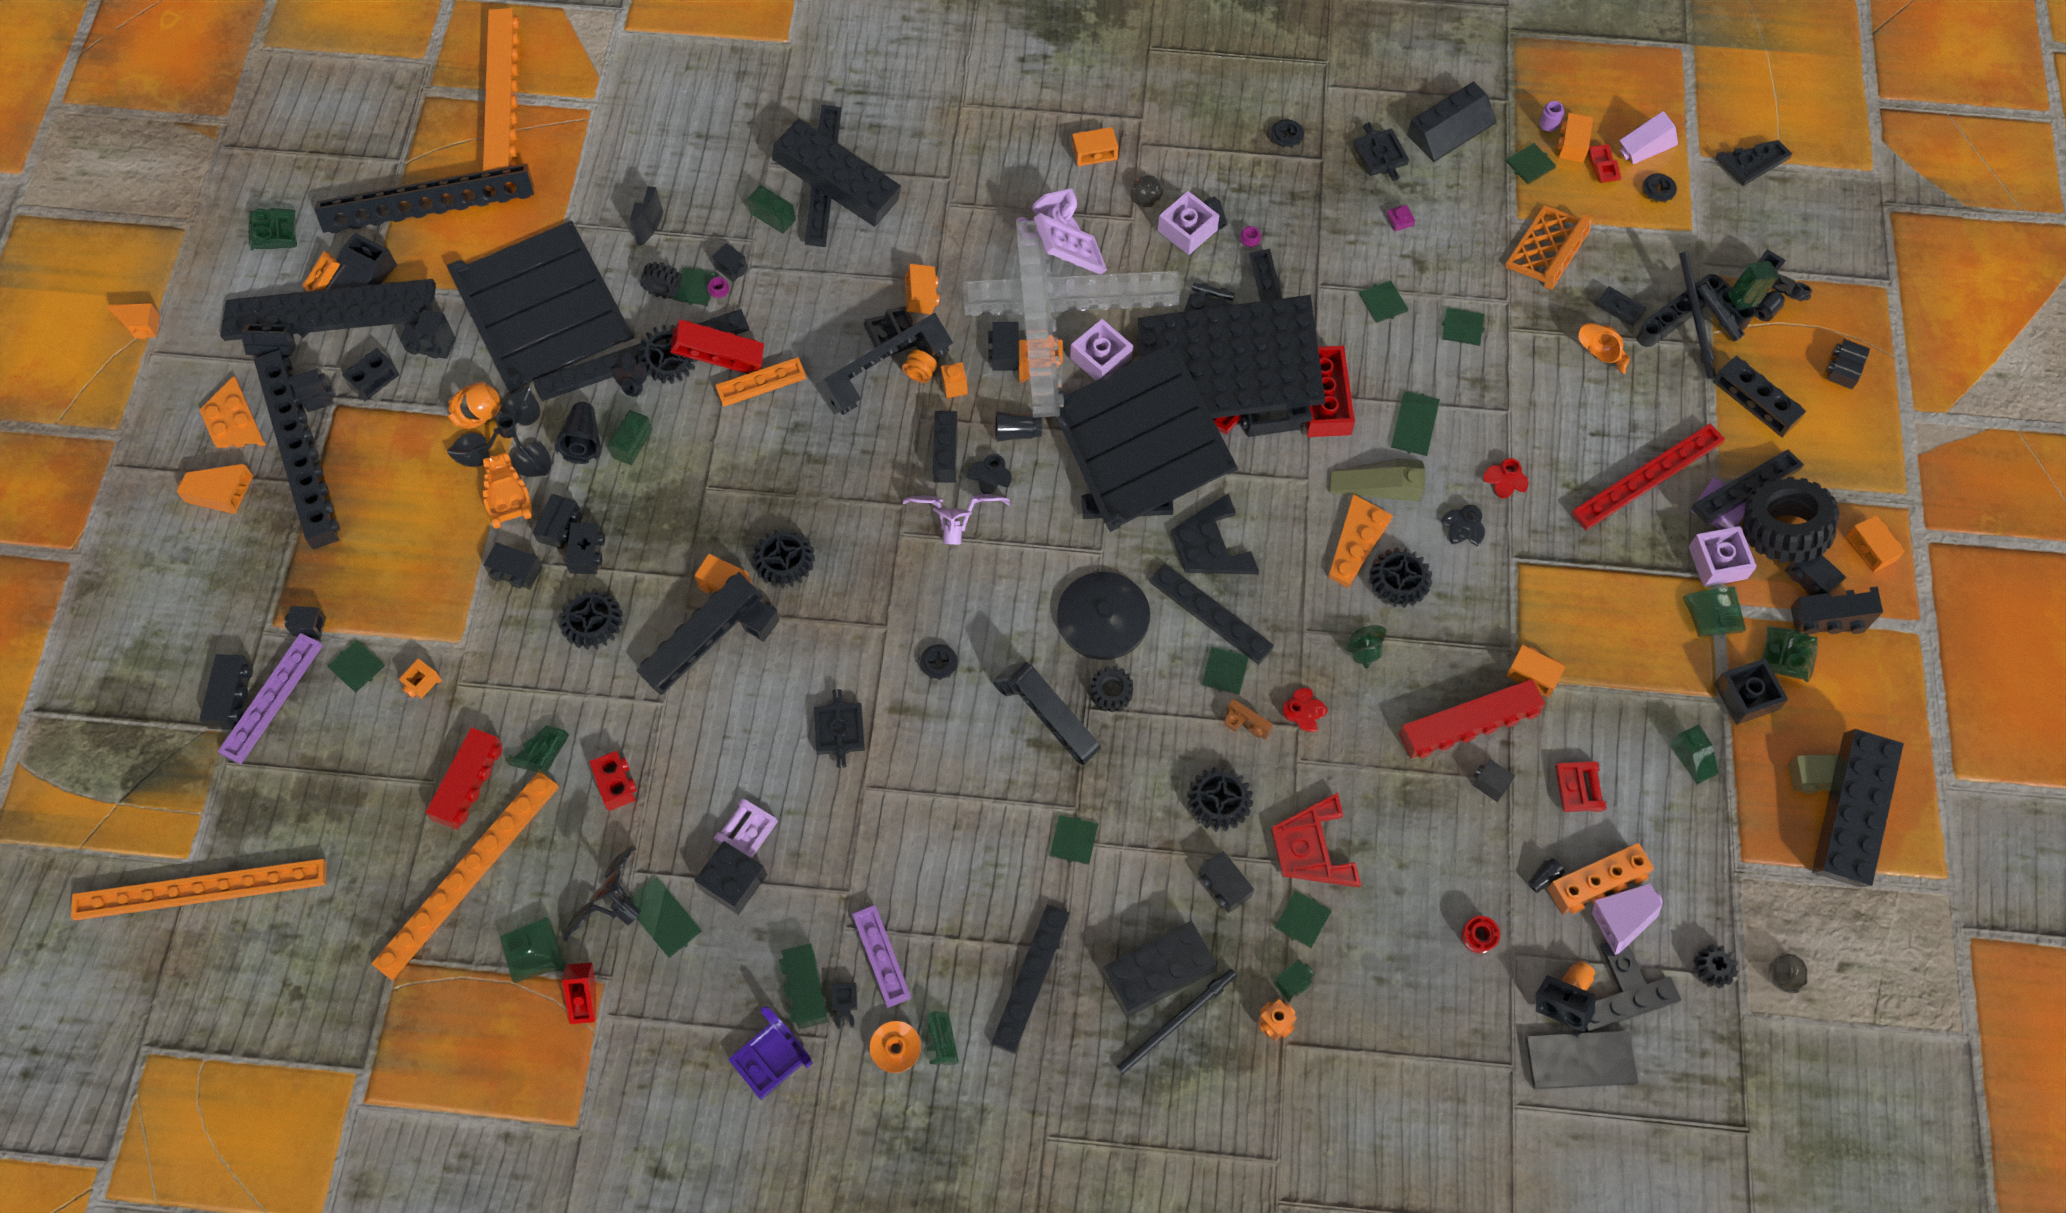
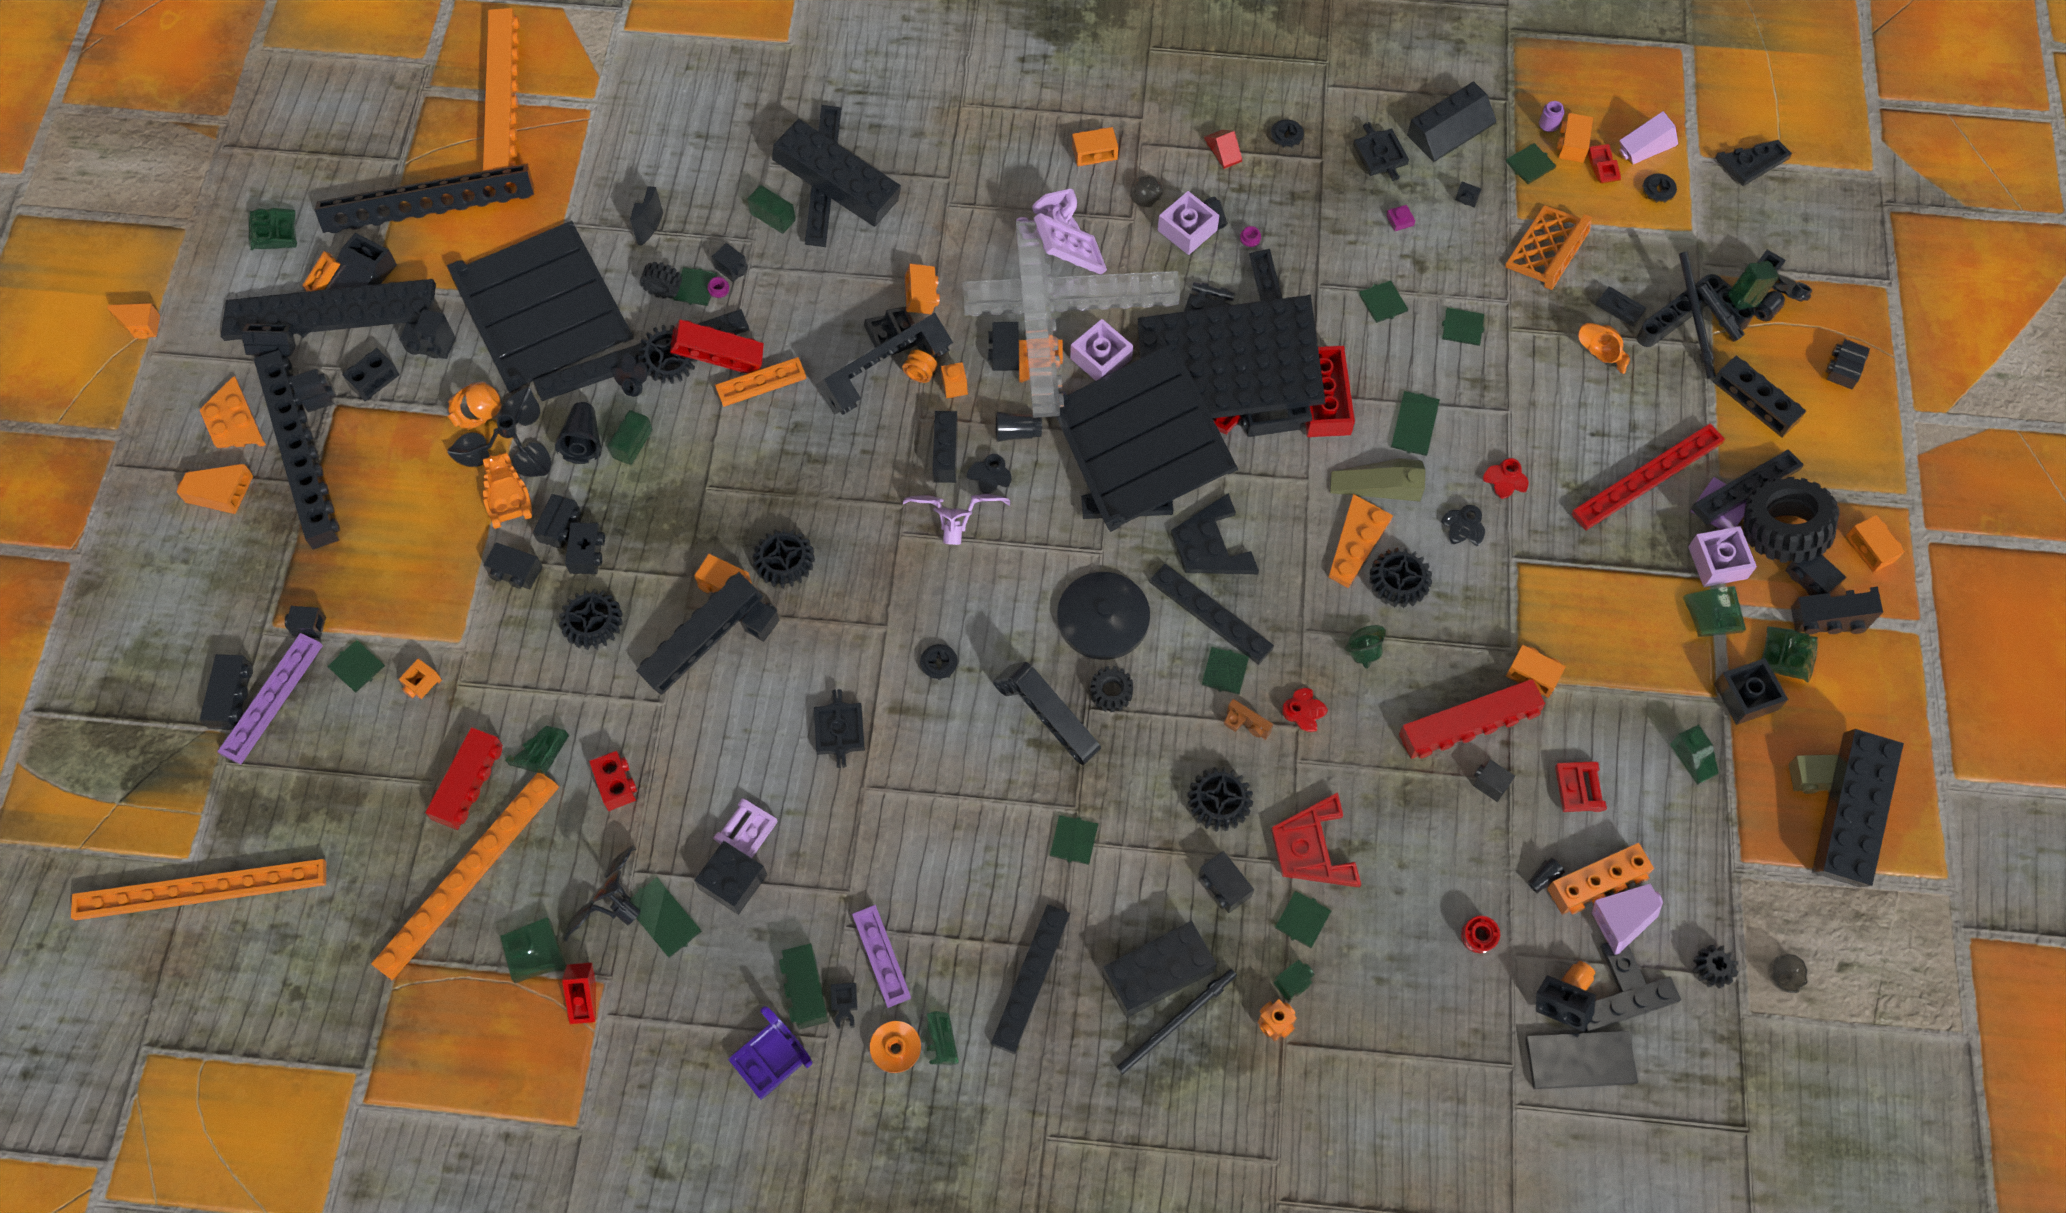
none -> slope [1204,129,1242,169]
none -> black plate [1455,181,1482,208]

